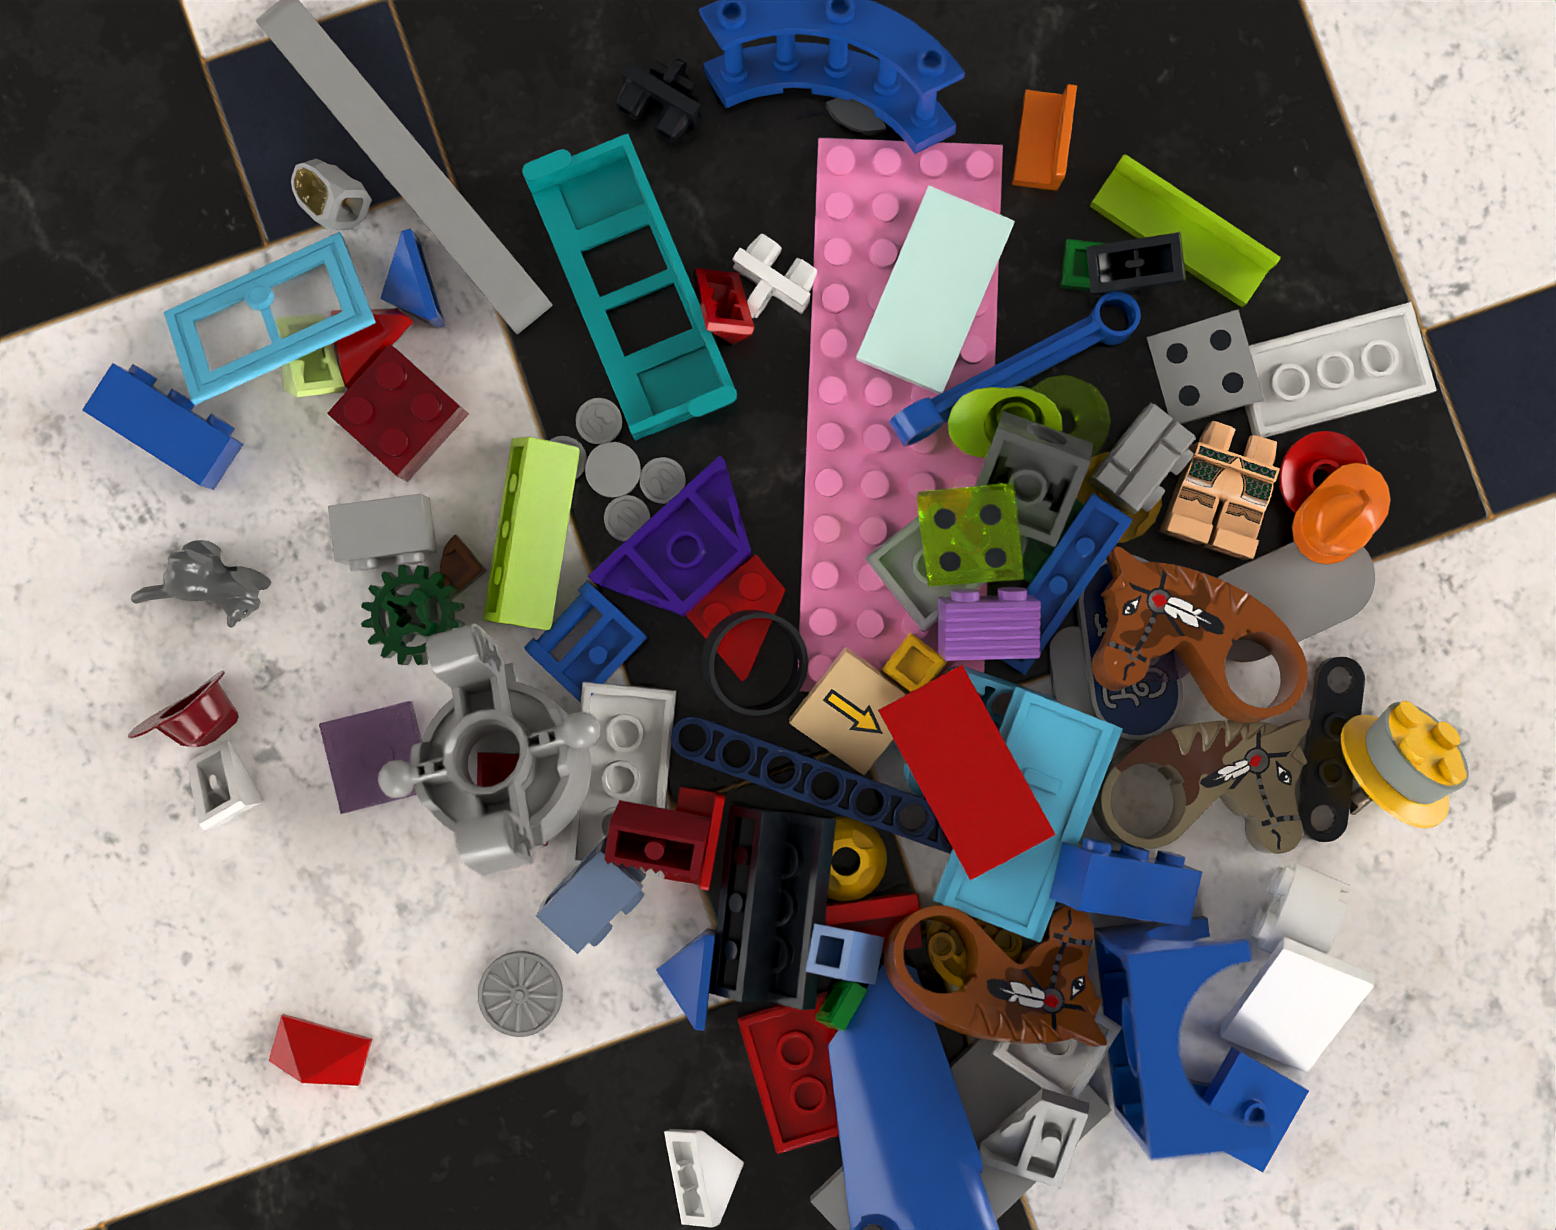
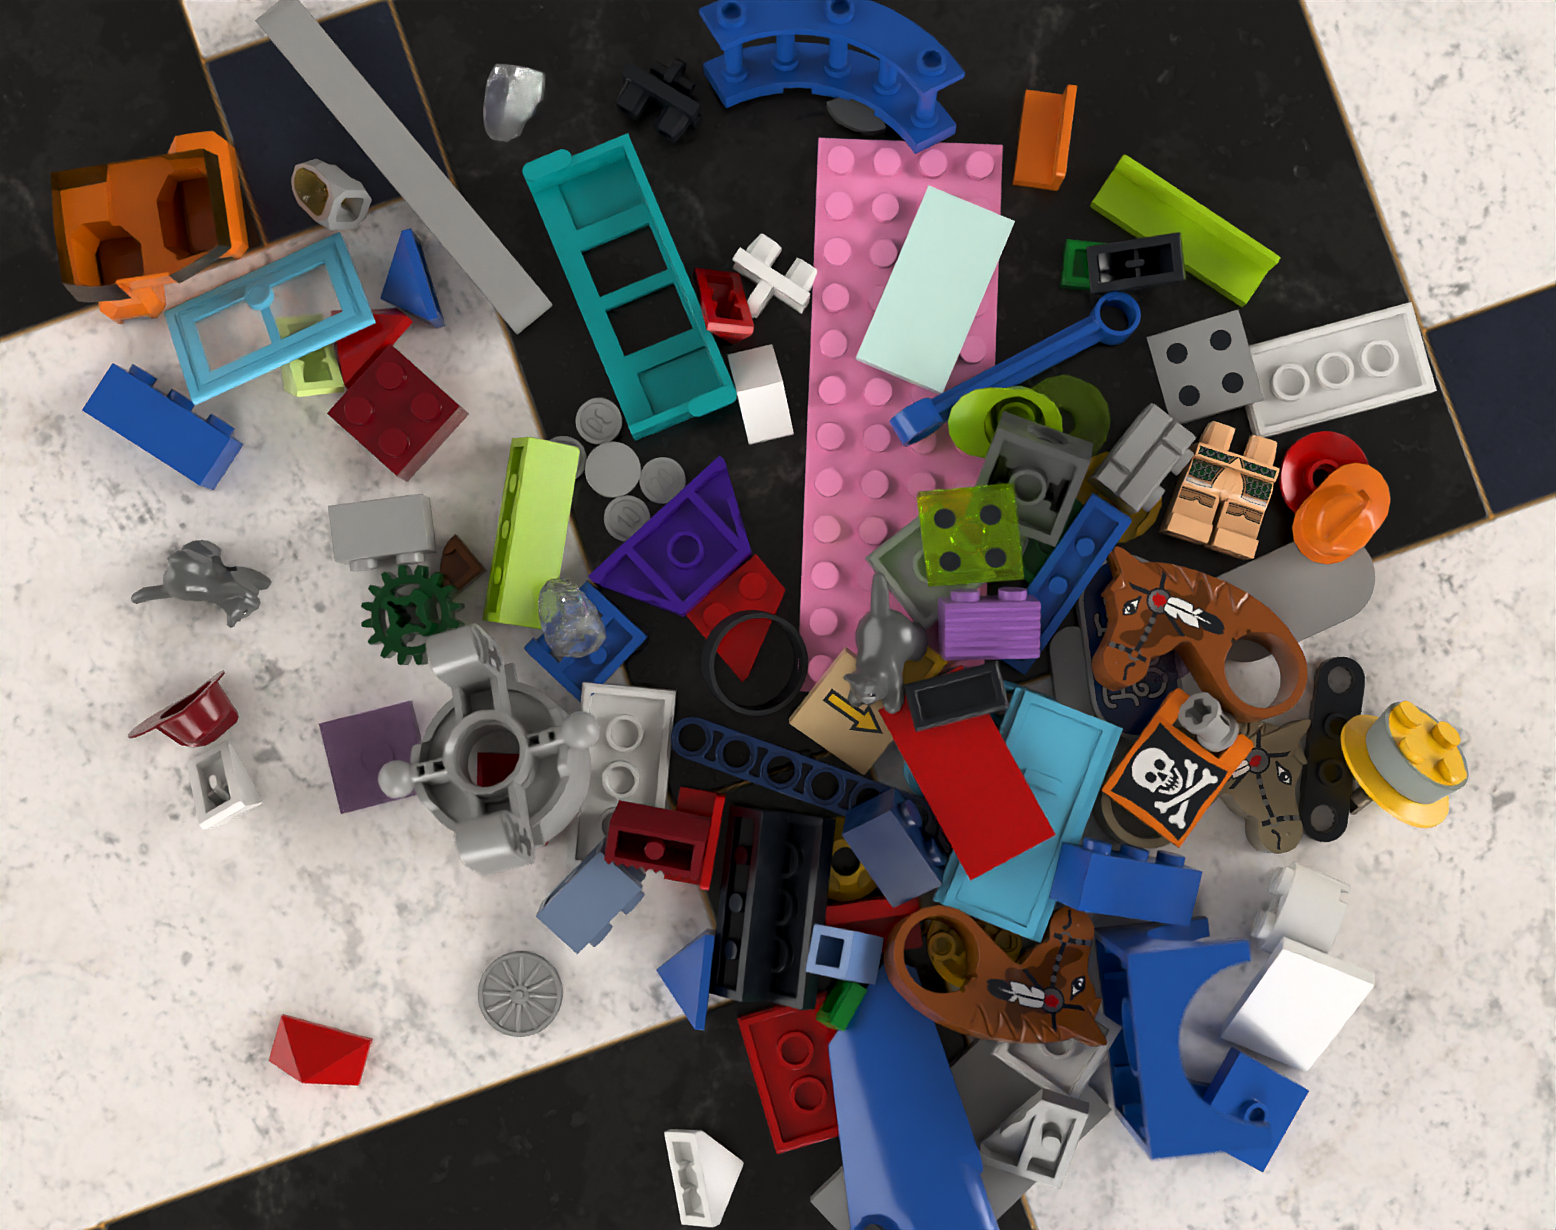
none -> orange piece [51,131,249,324]
none -> clear rock [483,64,546,142]
none -> clear rock [538,578,607,658]
none -> white slope [727,344,794,445]
none -> dark blue brick [841,787,947,908]
none -> dark grey animal [843,572,928,714]
none -> black tile [904,661,1010,732]
none -> flag [1100,688,1254,848]
none -> light grey bush [1178,692,1239,752]

